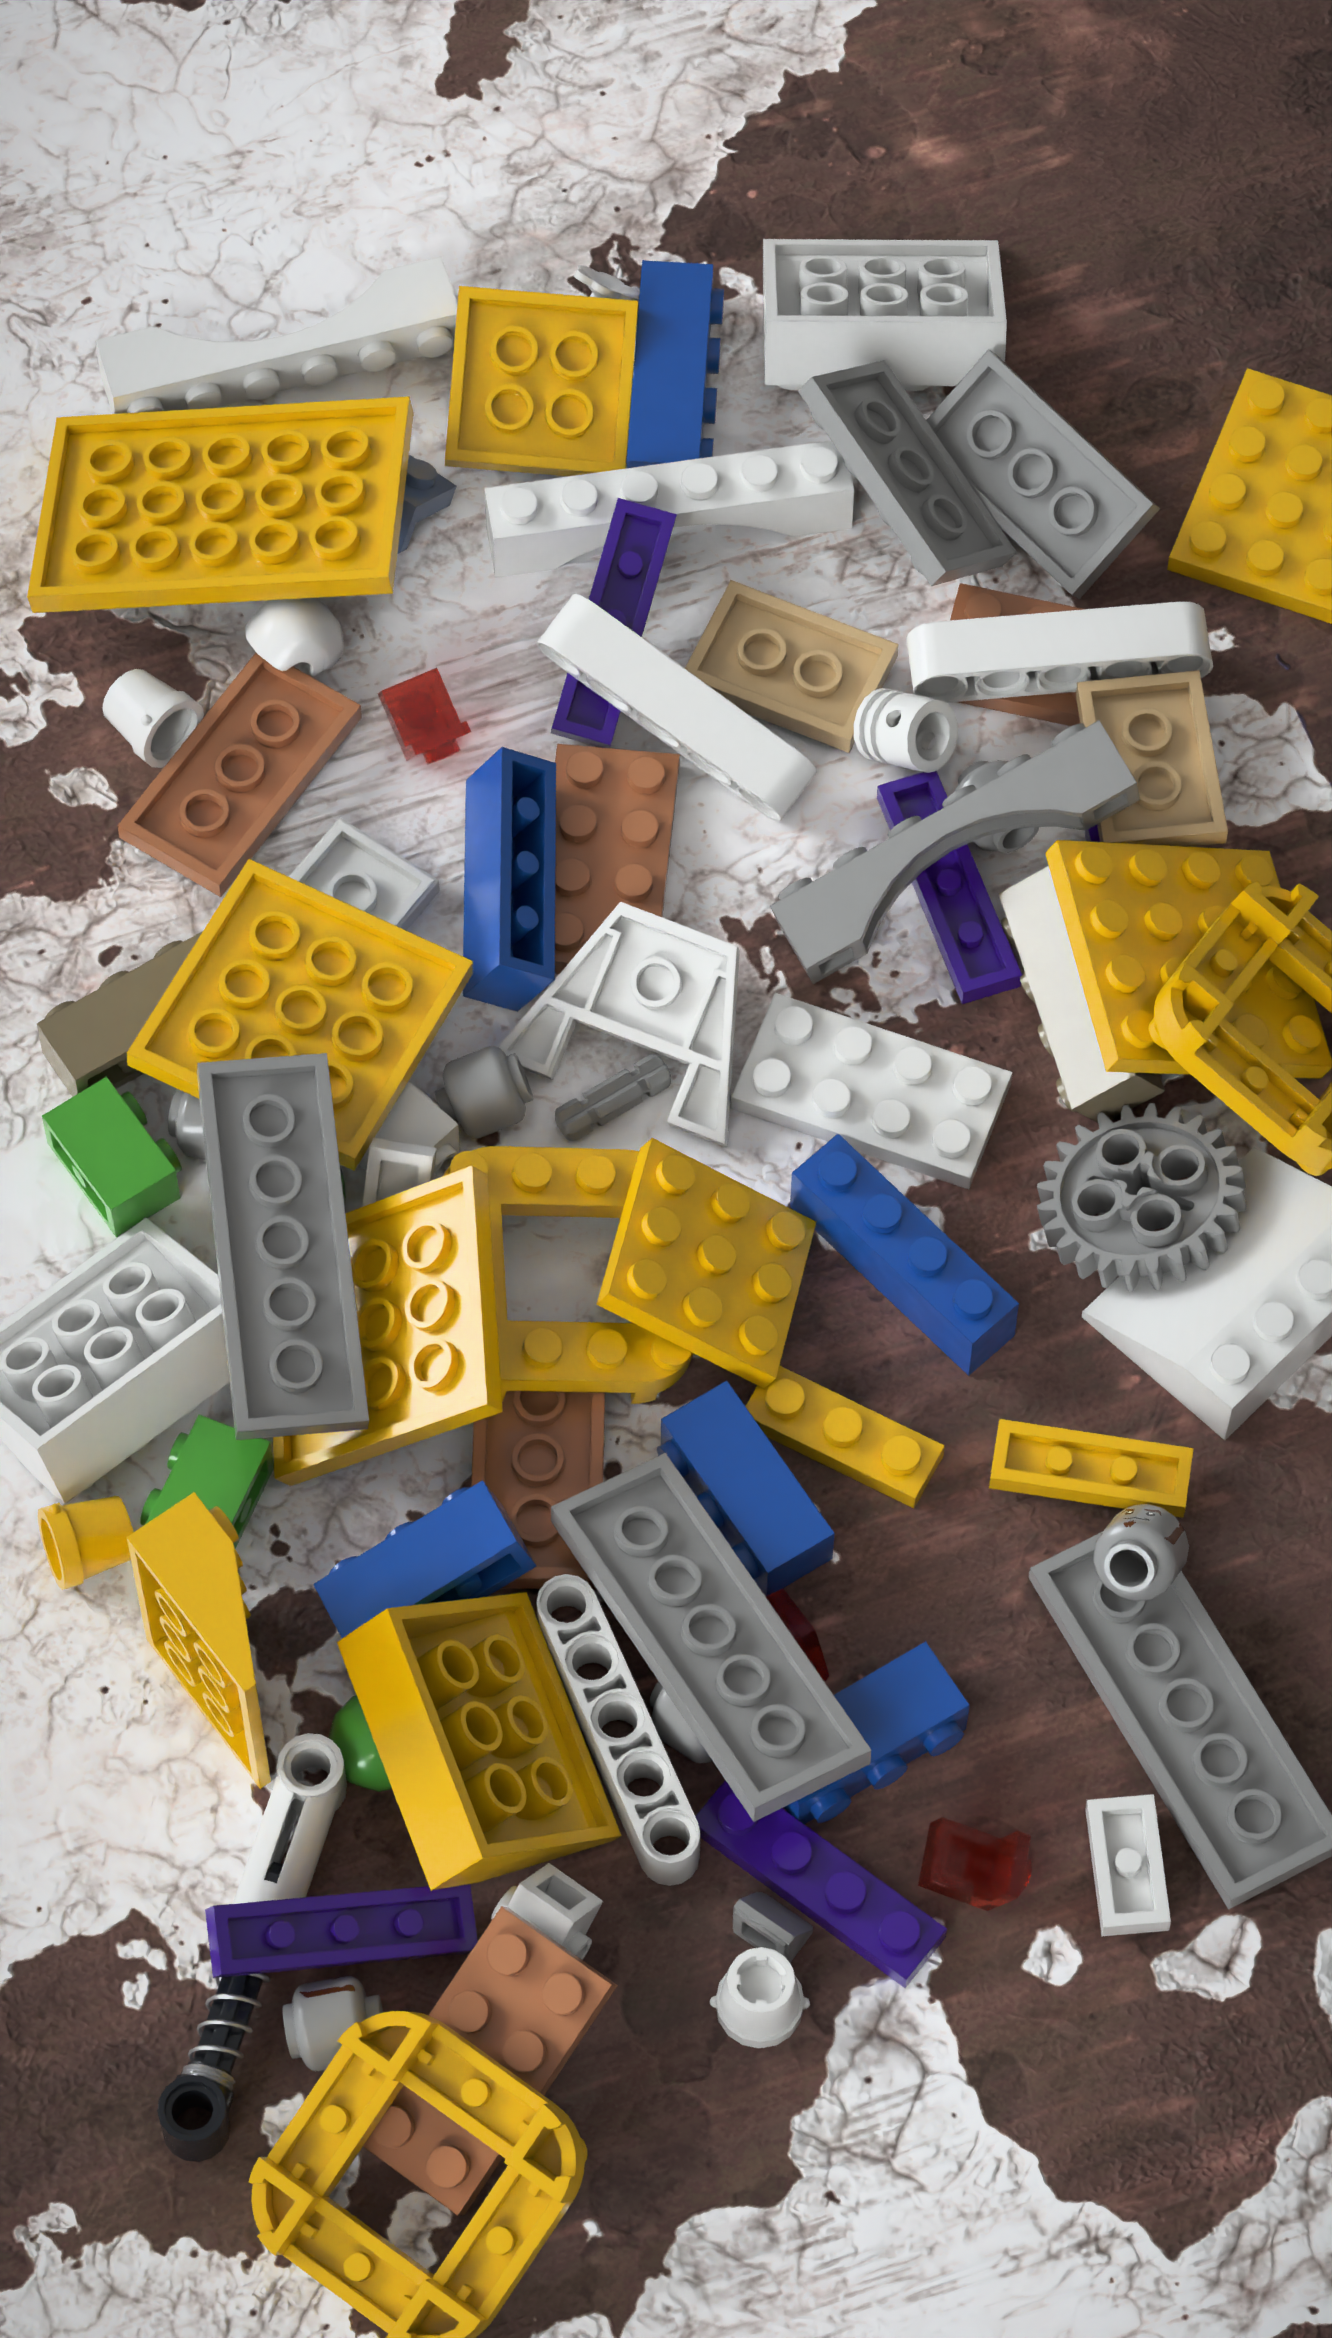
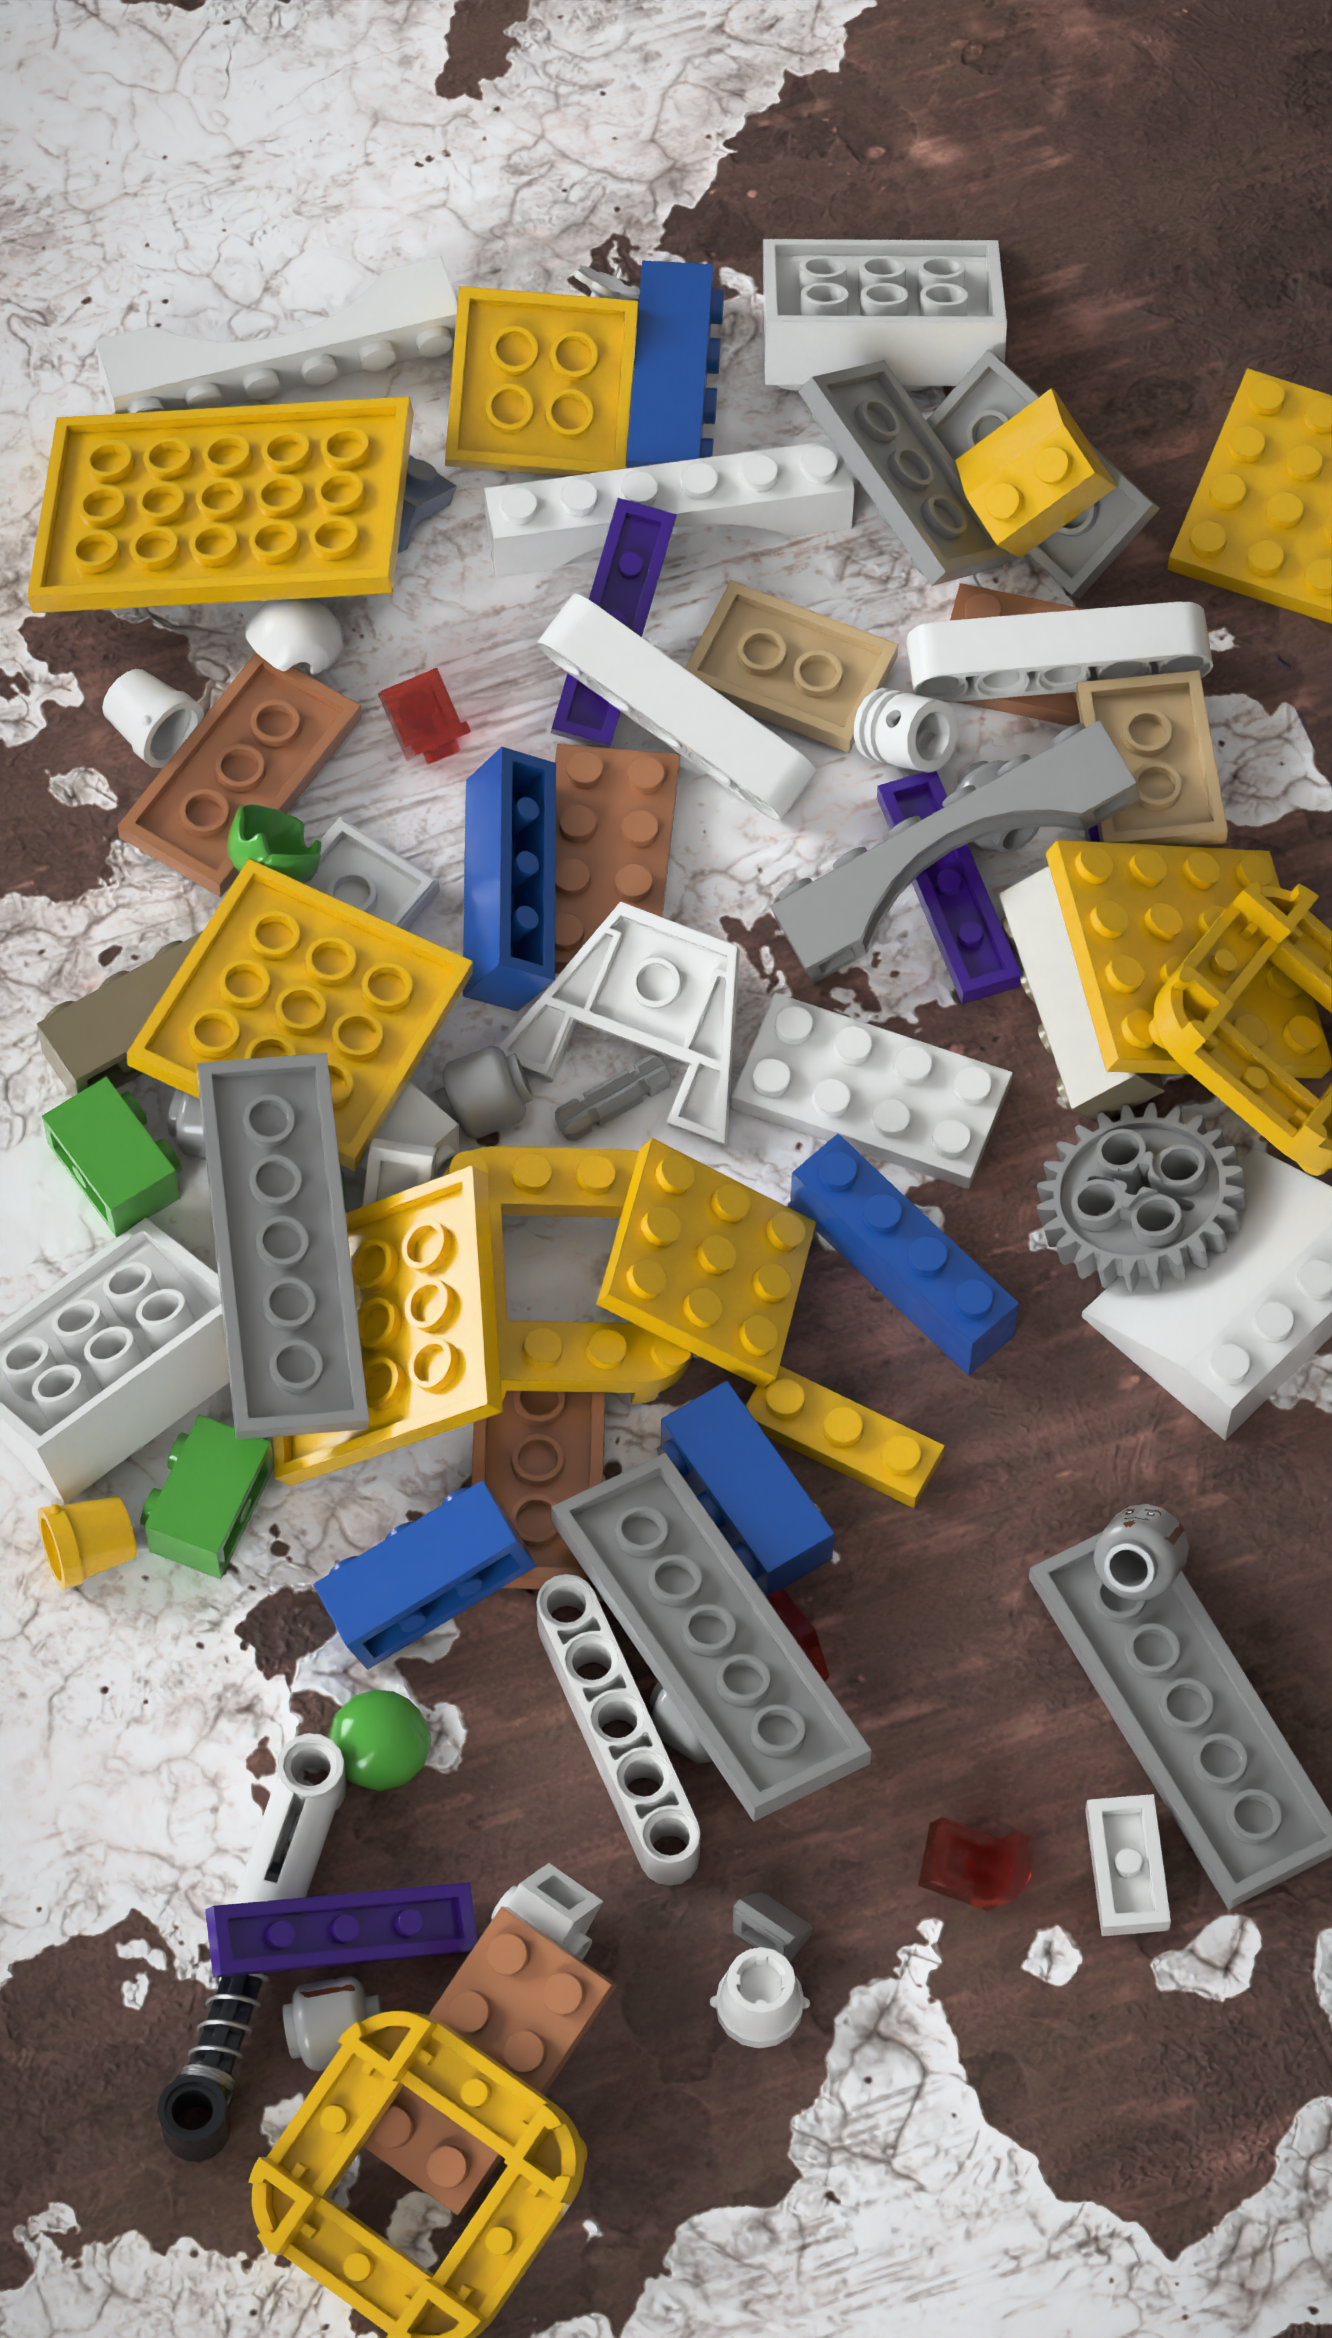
yellow slope [126,1492,271,1789] -> none
yellow slope [337,1592,622,1890] -> none
dark purple plate [695,1780,947,1988] -> none
blue brick [784,1641,969,1824] -> none
yellow plate [989,1419,1194,1518] -> none
none -> bright green hair [227,804,321,884]
none -> yellow slope [955,388,1118,558]

